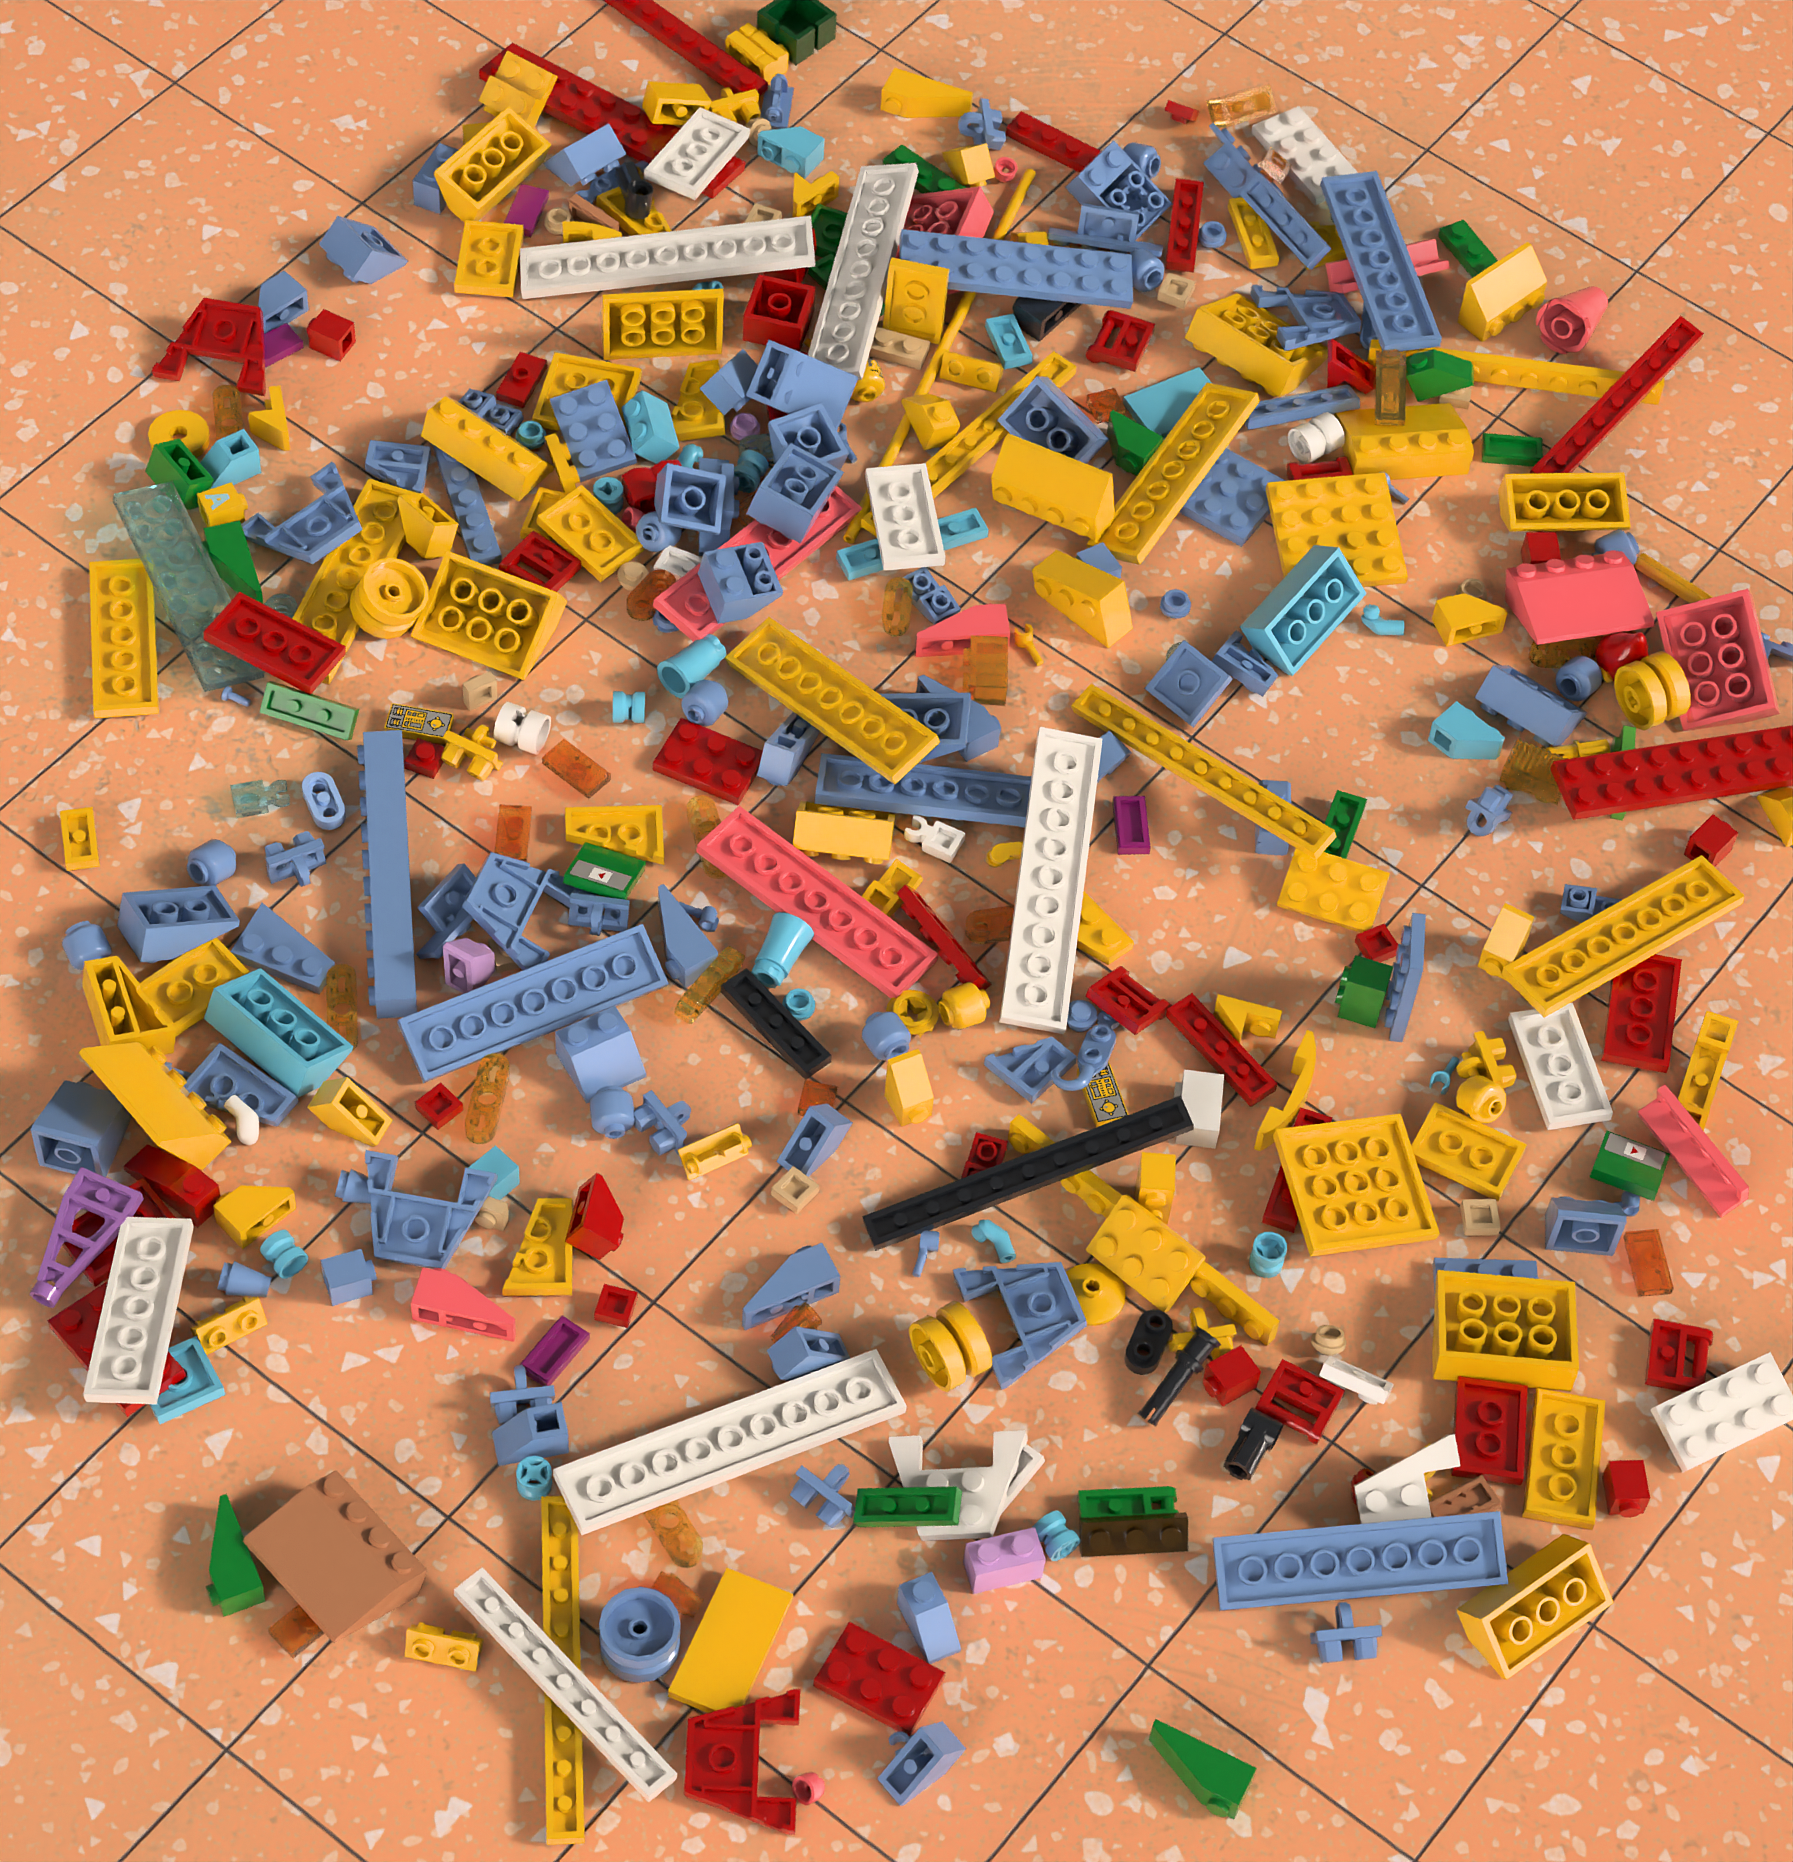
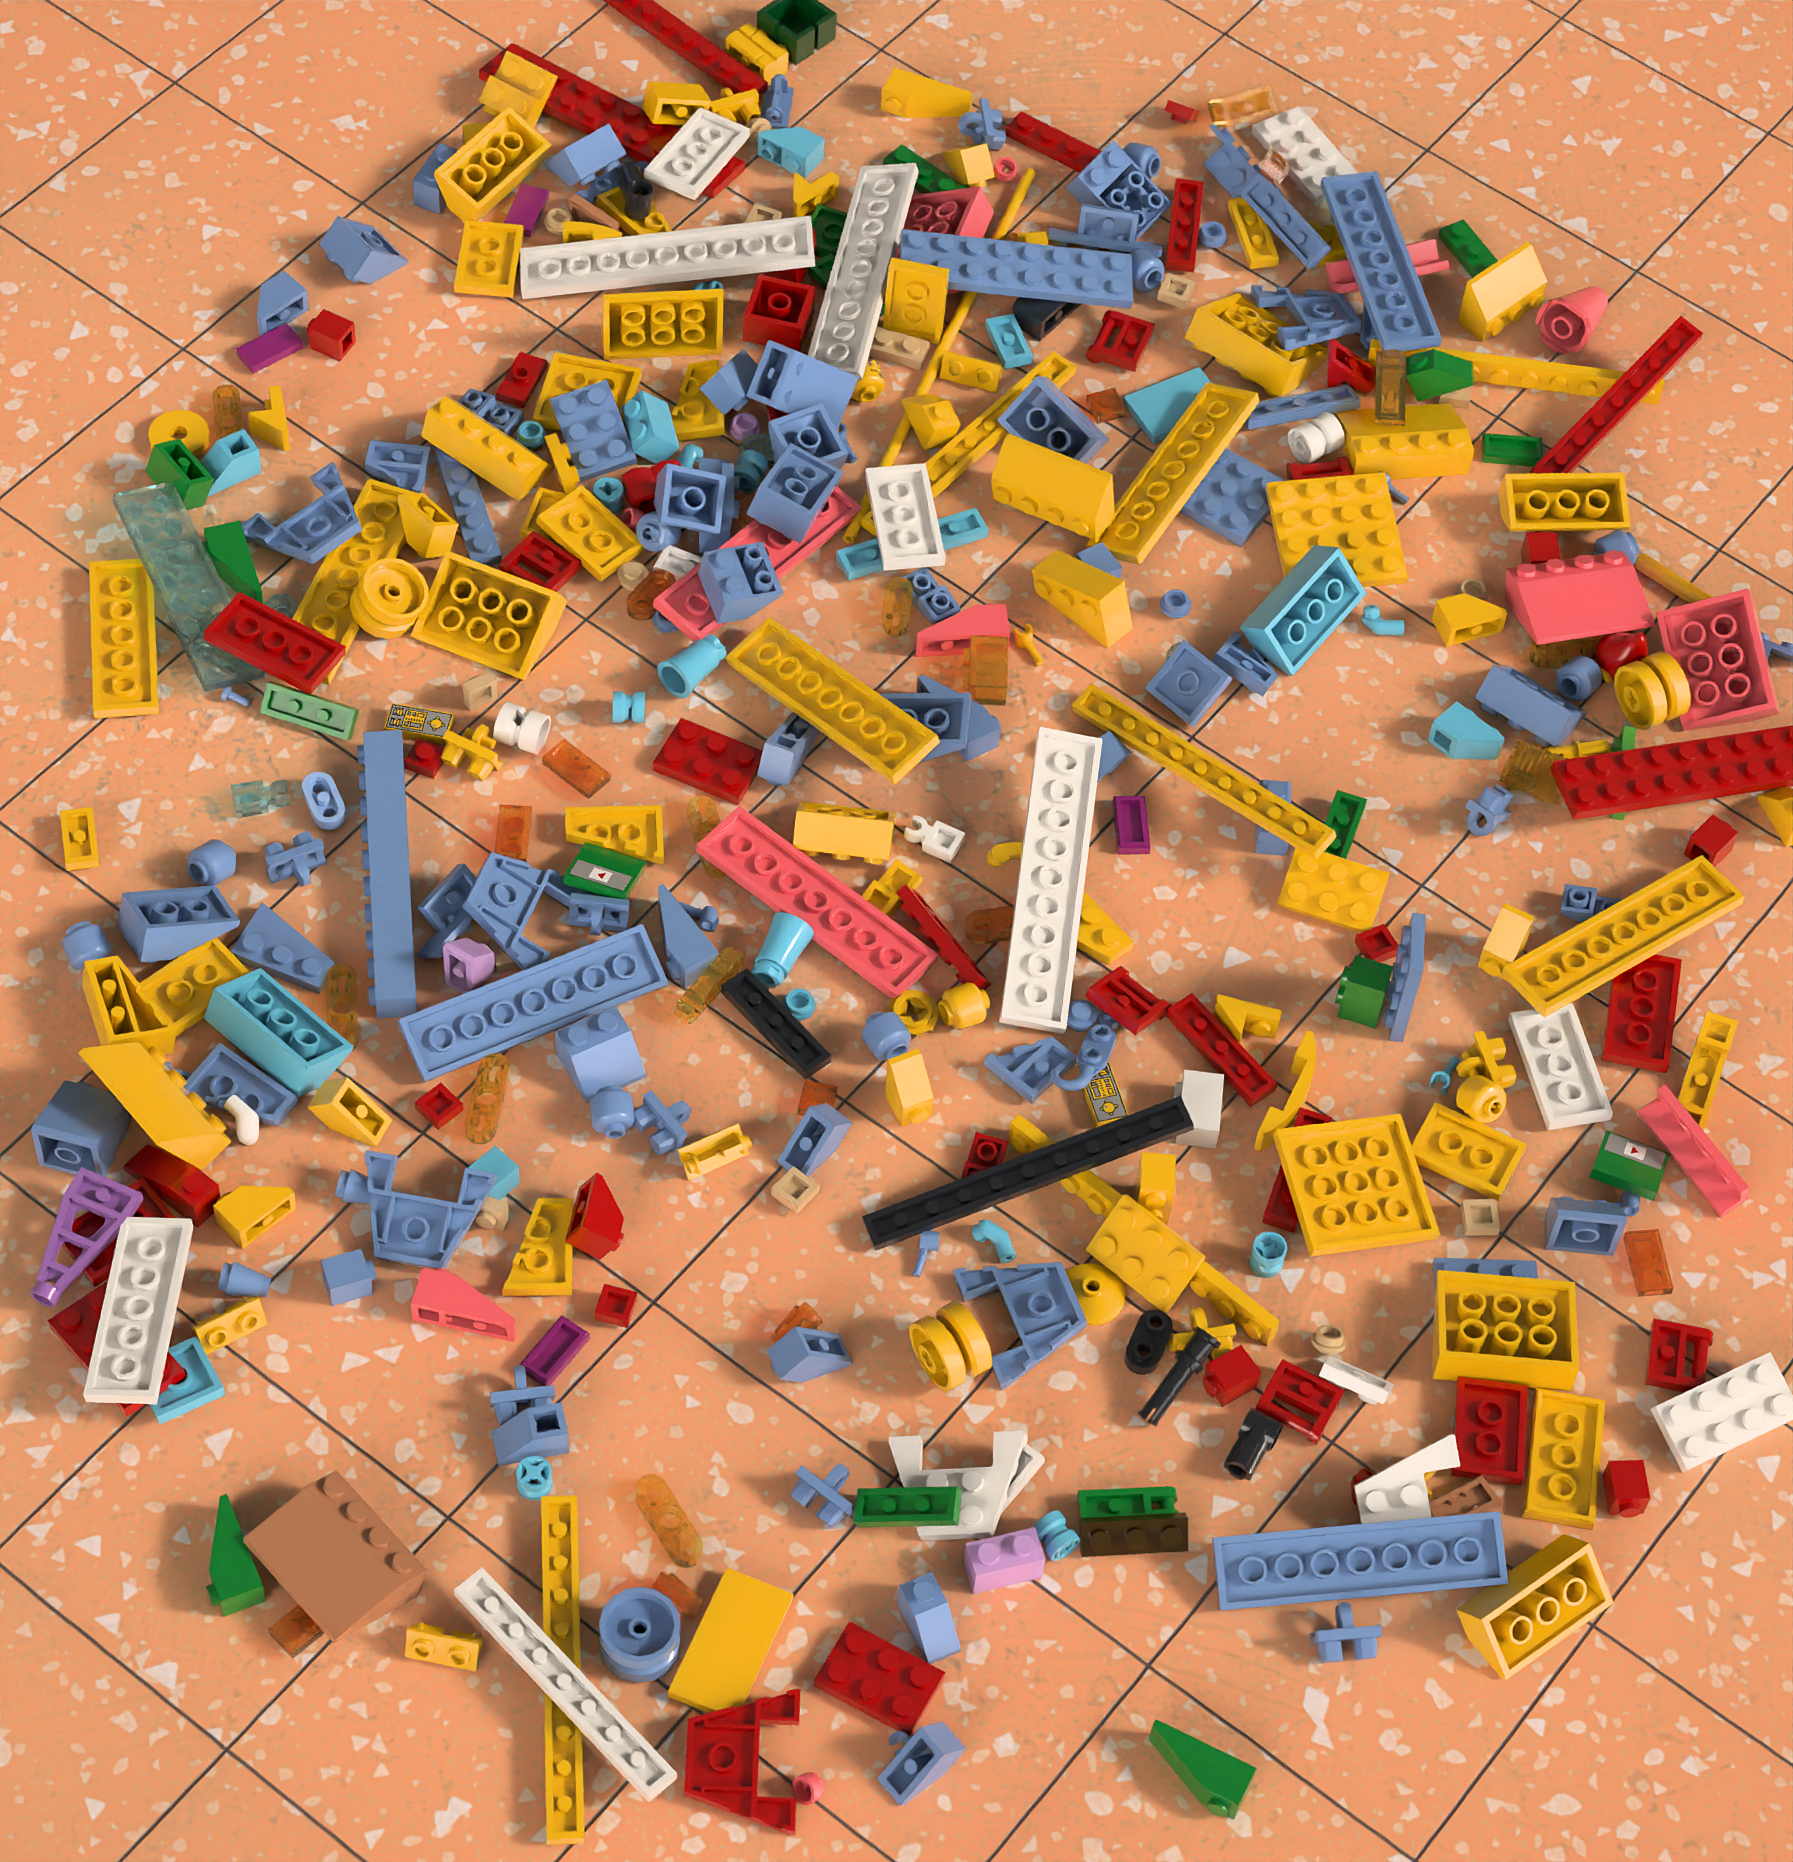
red wing [151,297,266,396] -> none
yellow brick [197,482,248,527] -> none
medium azure wheel [260,1230,308,1279] -> none
white plate [553,1349,907,1536] -> none
medium blue head [681,679,728,727] -> none
medium blue slope [742,1243,840,1330] -> none
medium blue plate [815,753,1031,828] -> none
green slope [1107,410,1163,476] -> none

